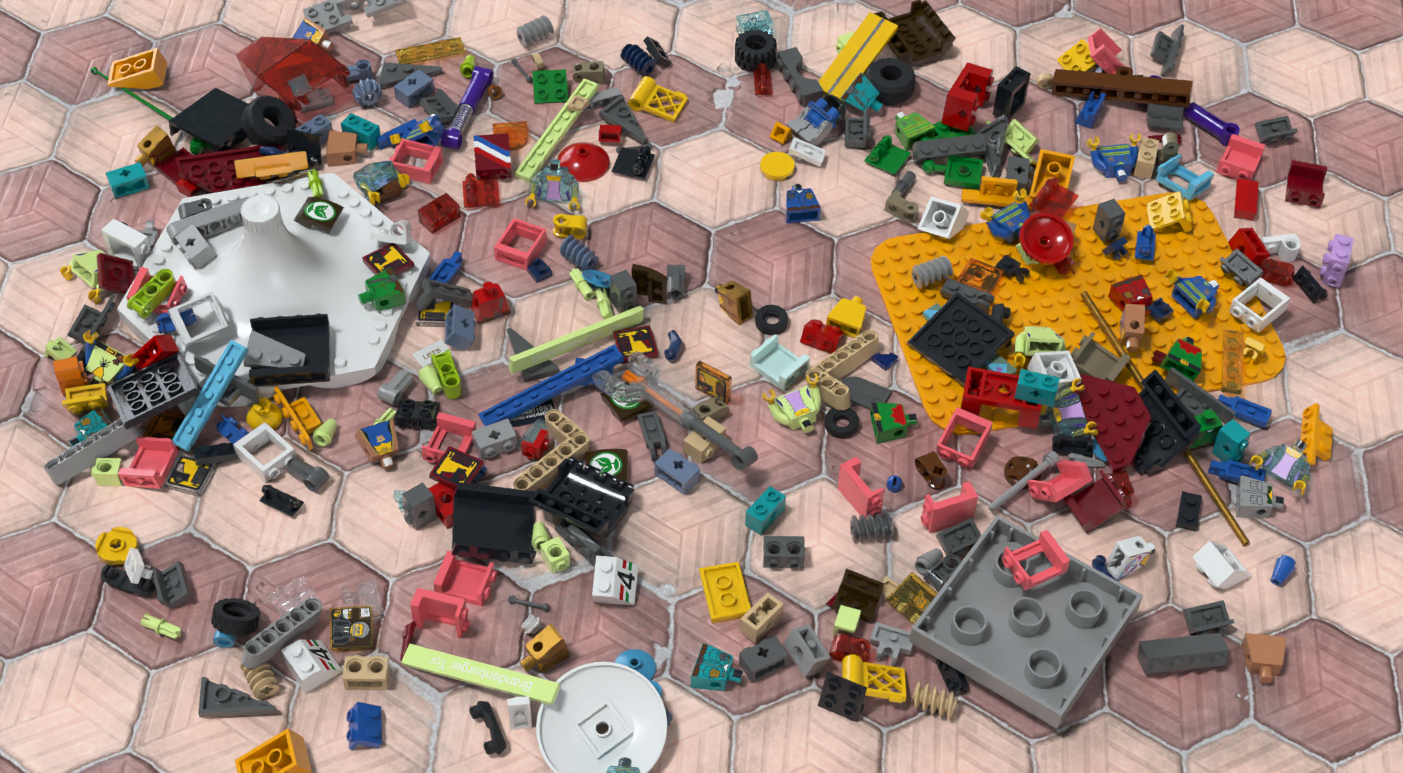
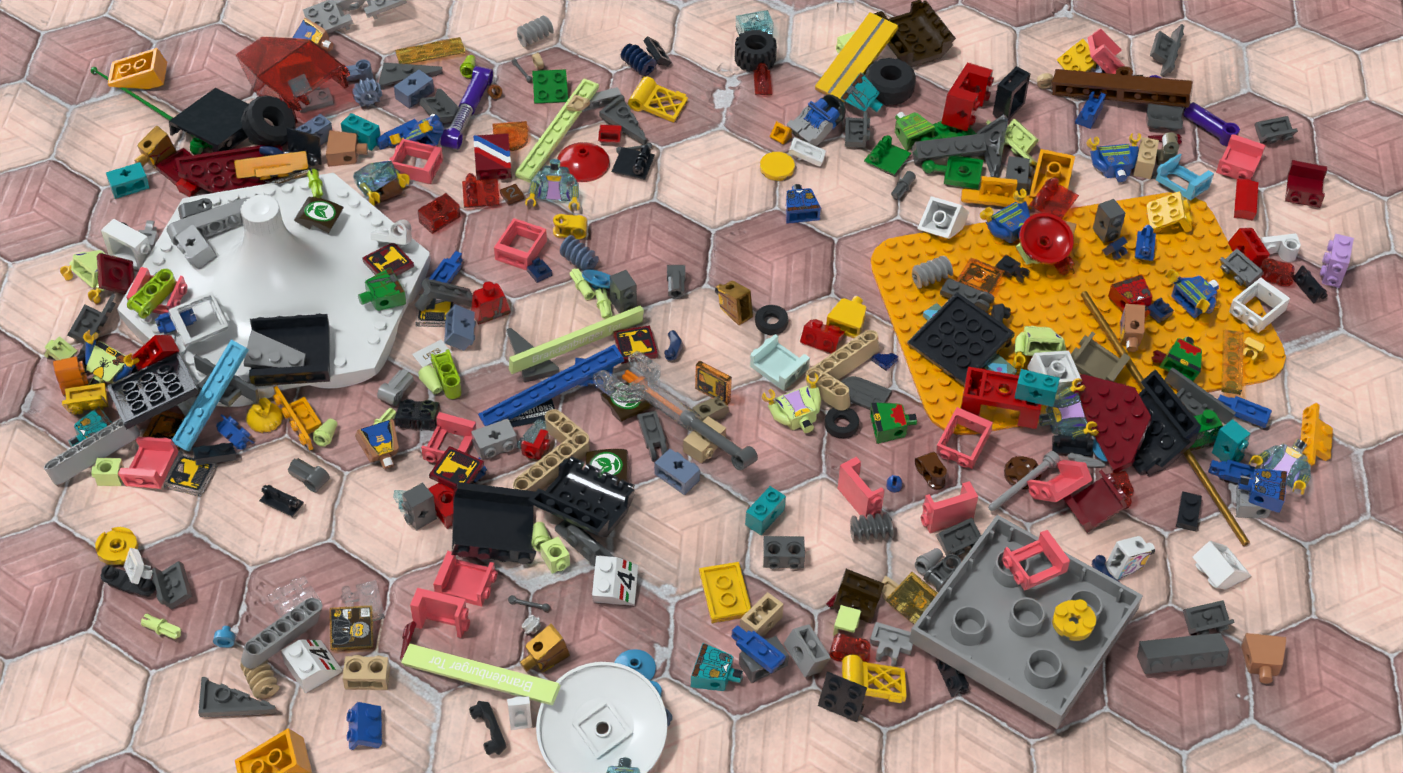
black tyre [211,598,260,636] -> none
white window [233,422,297,483] -> none
dark tan leg [573,61,606,84] -> none
dark brown slope [631,264,667,305] -> none
dark grey arch [776,47,824,108] -> none
dark tan leg [884,190,919,223] -> none
tan piece [912,681,959,719] -> none
blue cone [1270,555,1296,586] -> none
none -> reddish brown tile [500,183,524,205]
none -> blue hinge [731,625,786,673]
none -> yellow plate [1052,599,1096,641]
none -> blue torso [1238,469,1287,513]

